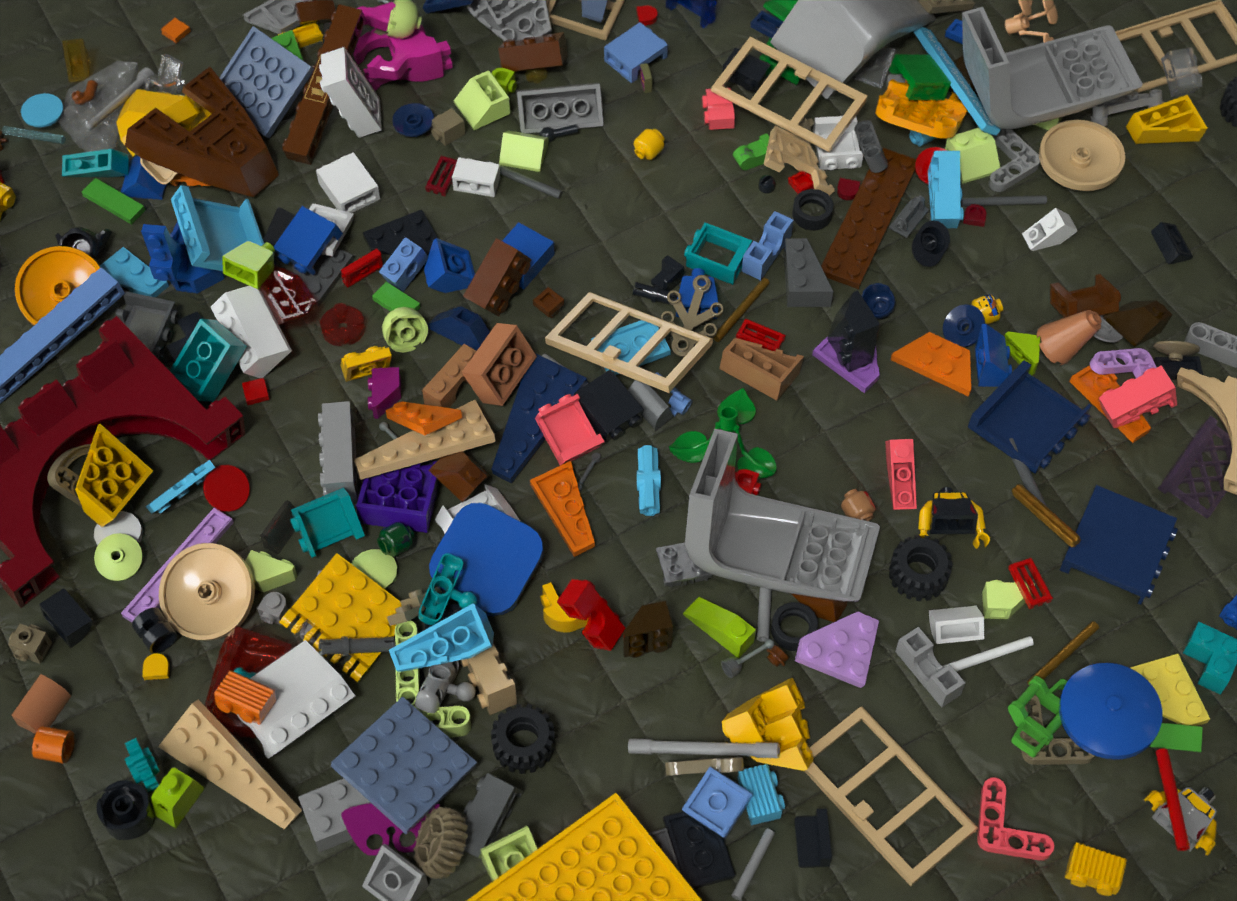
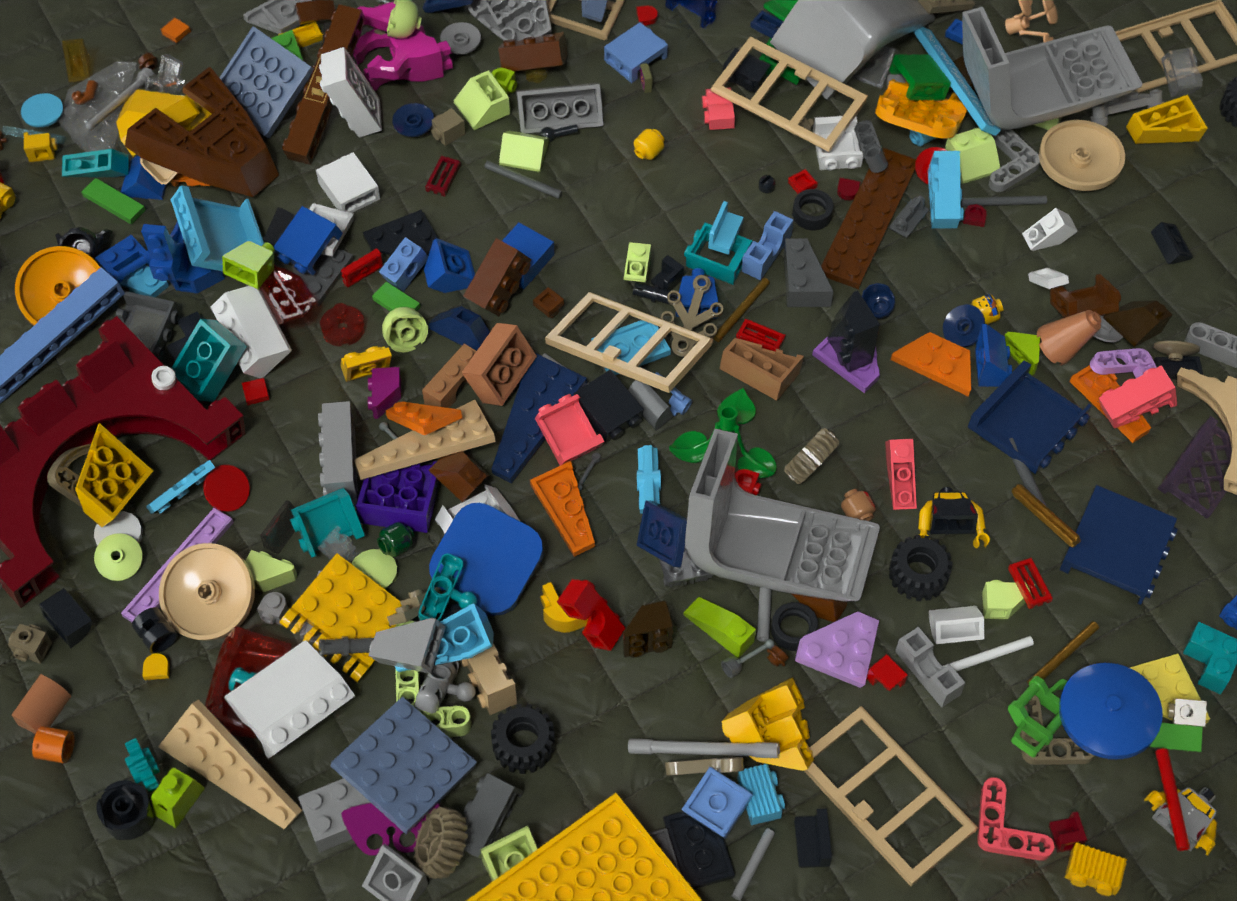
orange brick [214,670,276,725] -> none
white brick [452,157,501,197] -> none
bright green leg [733,133,769,170] -> none
tan wing [764,126,834,196] -> none
black piece [912,220,950,267] -> none
none -> yellow brick [24,132,58,162]
none -> blue plate [95,235,151,283]
none -> reddish brown plate [138,53,158,70]
none -> white tile [152,366,176,390]
none -> clear brick [317,526,357,563]
none -> light grey slope [369,618,446,674]
none -> light grey dish [440,22,481,54]
none -> yellowish green slope [624,242,651,282]
none -> dark blue tile [637,500,687,567]
none -> medium azure panel [708,201,744,255]
none -> dark tan gear [784,428,839,484]
none -> red panel [866,654,908,691]
none -> white tile [1028,268,1069,289]
none -> dark red panel [1049,811,1087,853]
none -> brick [1168,698,1207,727]

